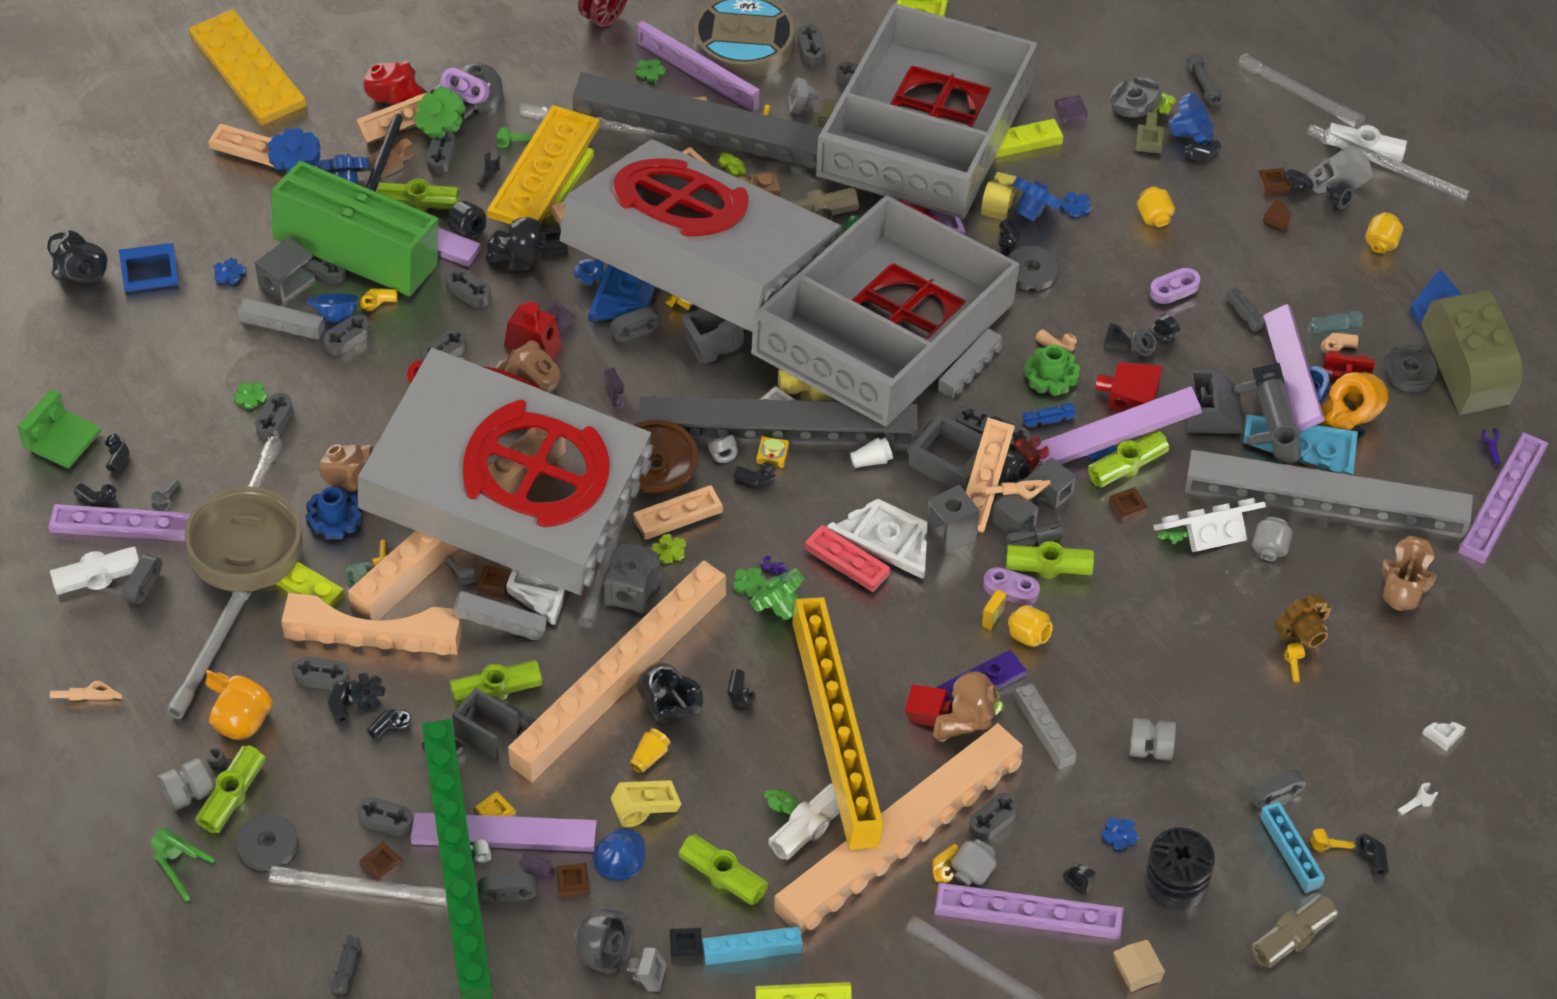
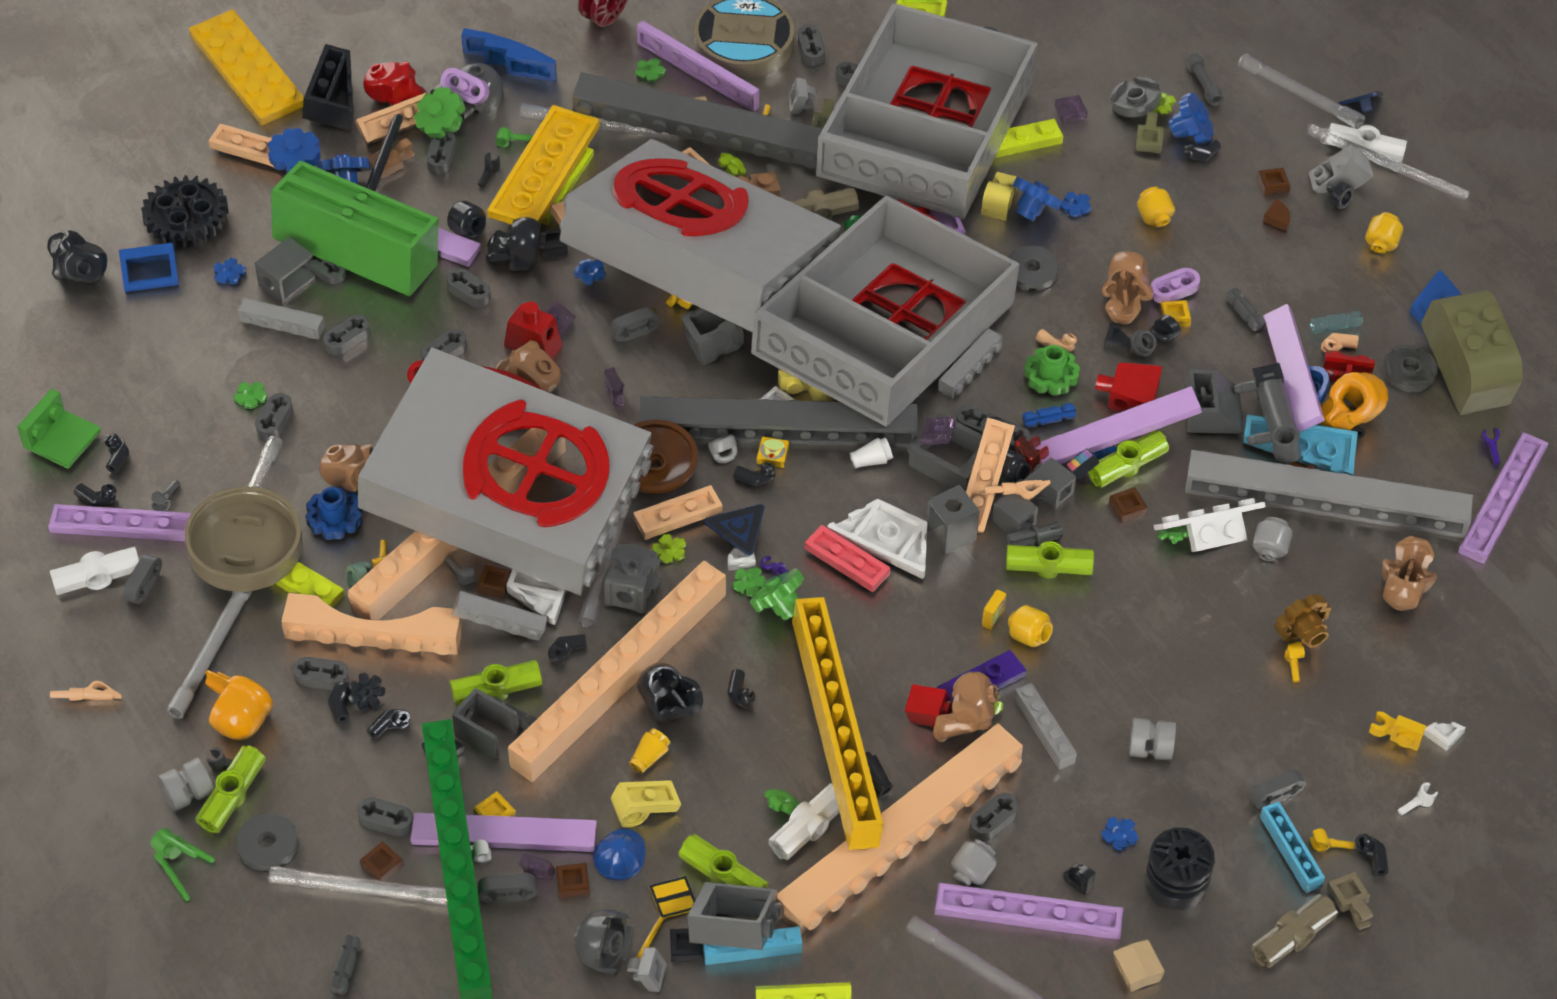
blue piece [306,293,359,323] -> none
yellow arm [360,289,398,311] -> none
lime piece [378,178,459,212] -> none
blue wing [588,264,658,322] -> none
yellow arm [932,843,960,884] -> none
lavender plate [983,567,1040,606] -> none
black arm [999,219,1021,253] -> none
black plant [1284,169,1314,190] -> none
none -> black gear [141,175,229,247]
none -> black wedge [302,44,354,132]
none -> blue slope [461,28,557,82]
none -> black arm [548,634,587,663]
none -> piece [635,876,695,959]
none -> dark grey window [687,882,782,950]
none -> black piece [705,504,765,556]
none -> white tile [728,548,756,571]
none -> black cone [865,751,893,797]
none -> clear purple tile [920,416,956,445]
none -> black tile [1065,448,1099,479]
none -> medium nougat head [1102,251,1154,325]
none -> yellow tile [1160,300,1191,327]
none -> dark tan plate [1327,872,1373,930]
none -> dark blue piece [1331,91,1383,113]
none -> yellow plate [1369,711,1427,751]

